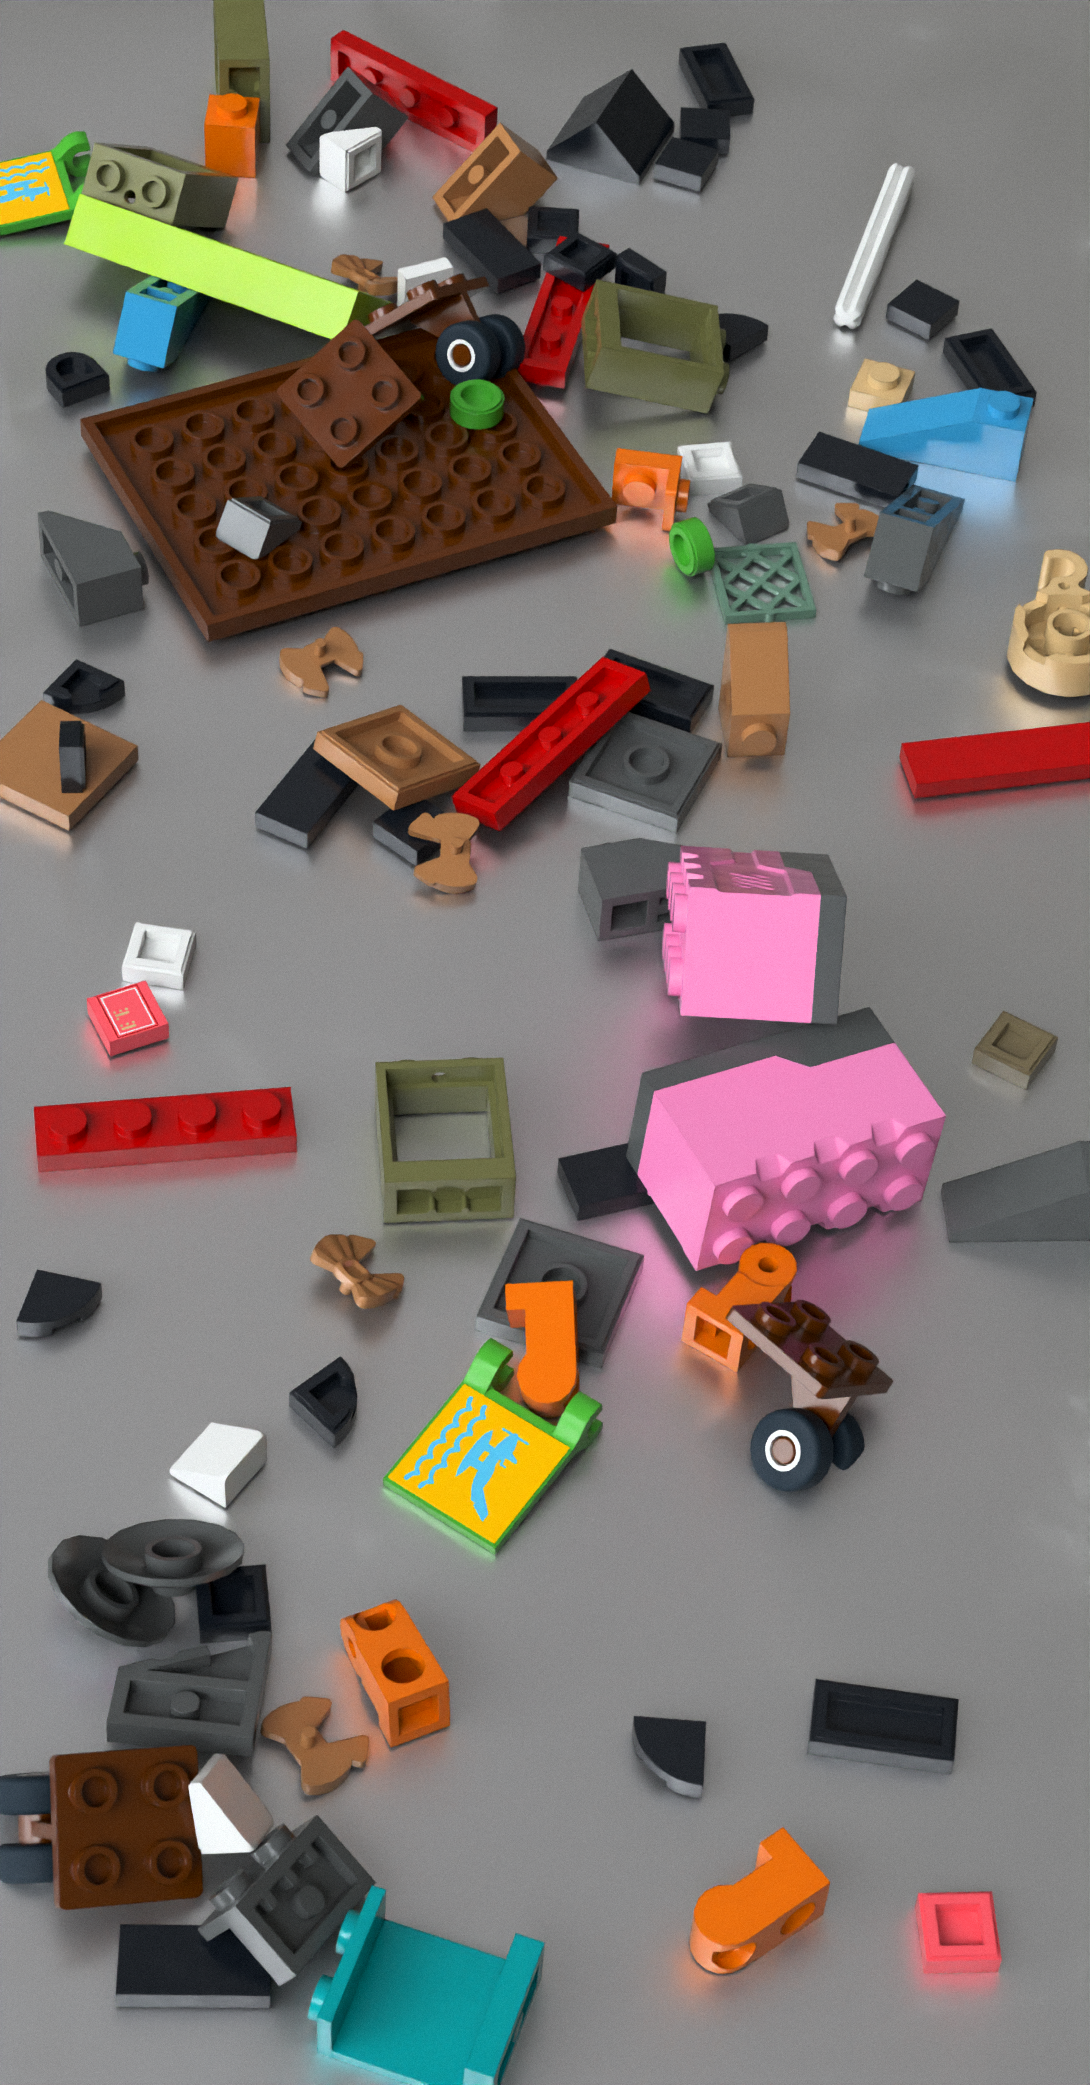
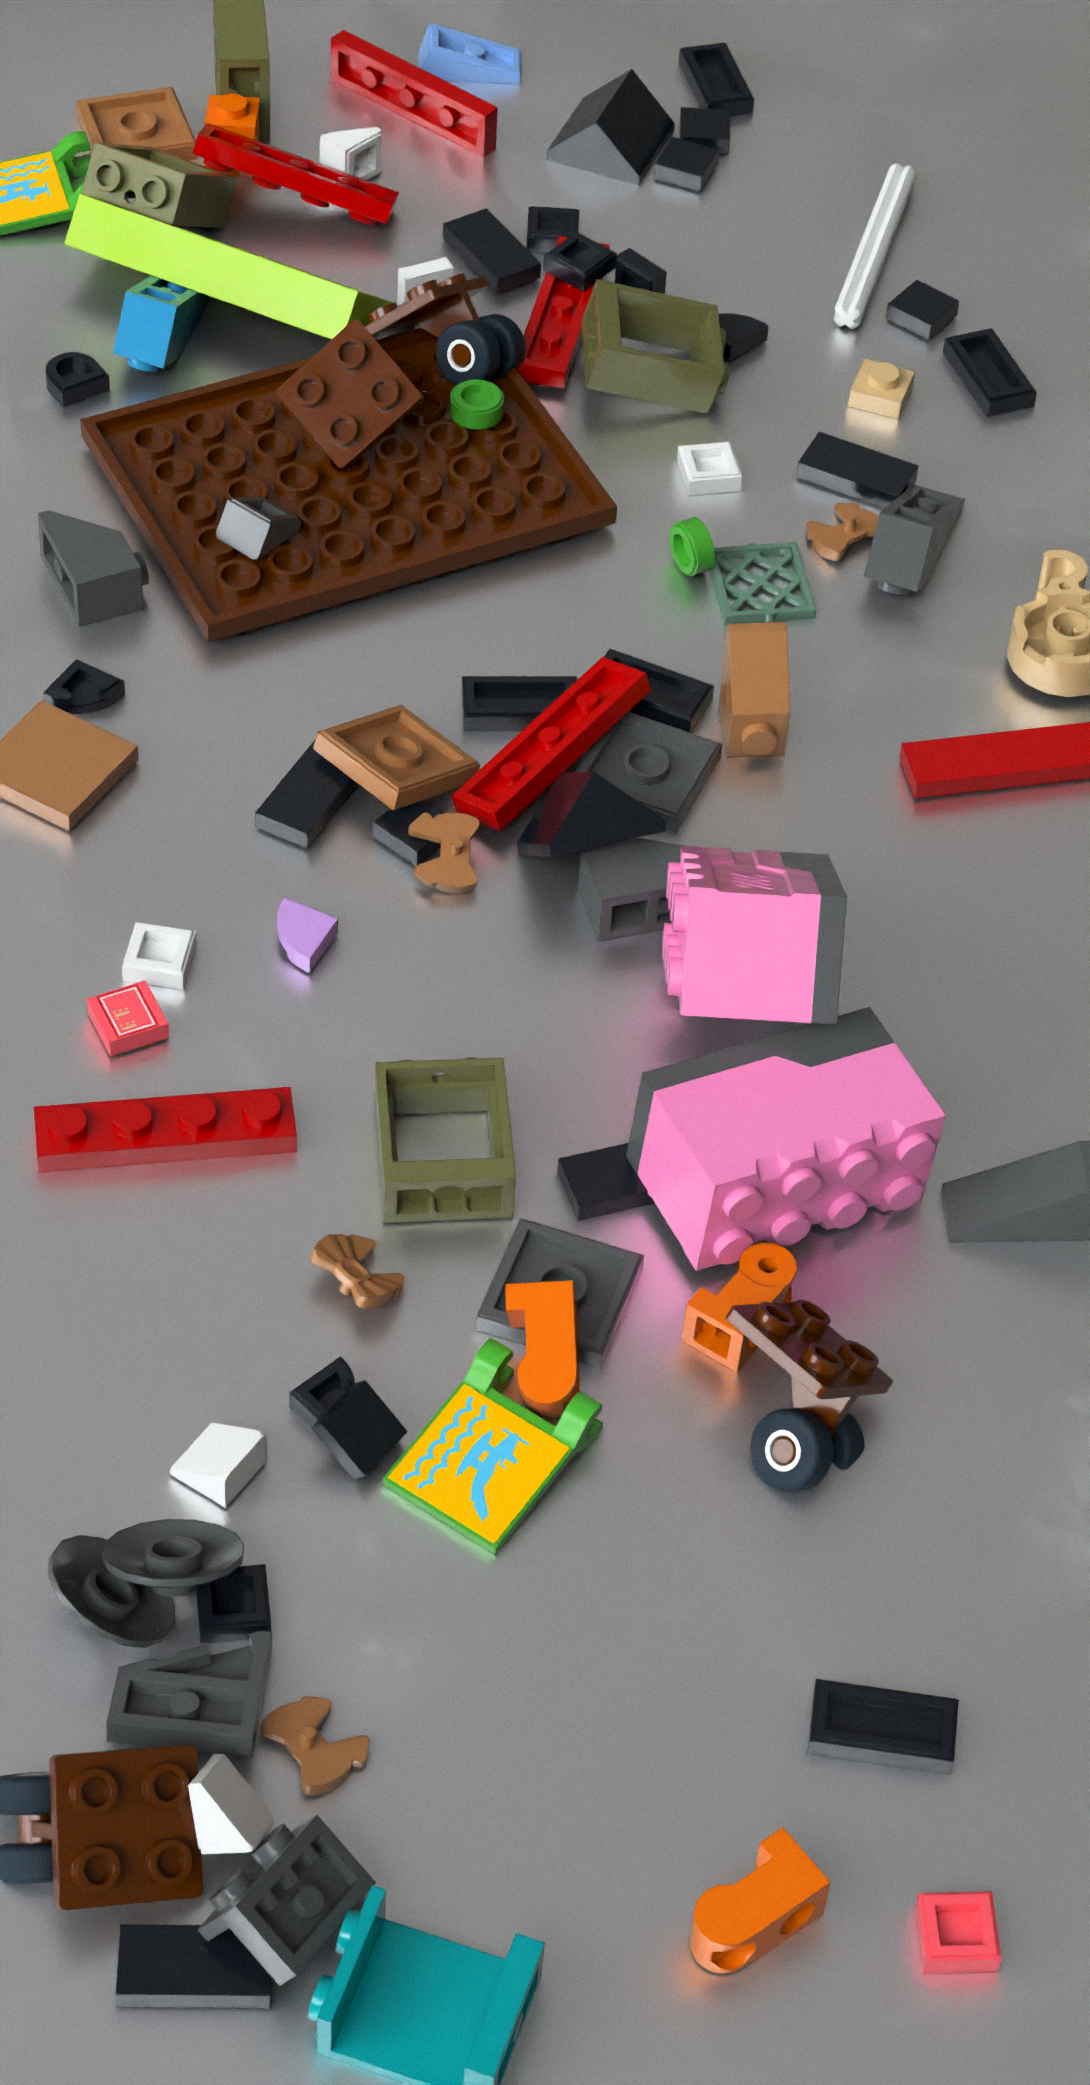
black tile [16,1269,102,1337] -> none
black tile [59,721,86,793] -> none
medium nougat piece [279,627,364,698] -> none
dark grey slope [286,67,409,176] -> none
medium nougat piece [331,254,398,296] -> none
orange leg [340,1599,450,1748] -> none
medium nougat slope [432,123,558,221] -> none
orange bracket [612,448,691,531] -> none
black tile [632,1716,706,1798] -> none
dark grey slope [707,483,789,545] -> none
dark azure slope [858,388,1034,482] -> none
dark tan tile [972,1010,1058,1090] -> none
none -> medium nougat tile [76,87,198,161]
none -> red plate [192,123,399,225]
none -> lavender tile [277,898,338,973]
none -> black tile [311,1380,408,1480]
none -> light blue slope [418,23,521,84]
none -> black slope [516,772,666,857]

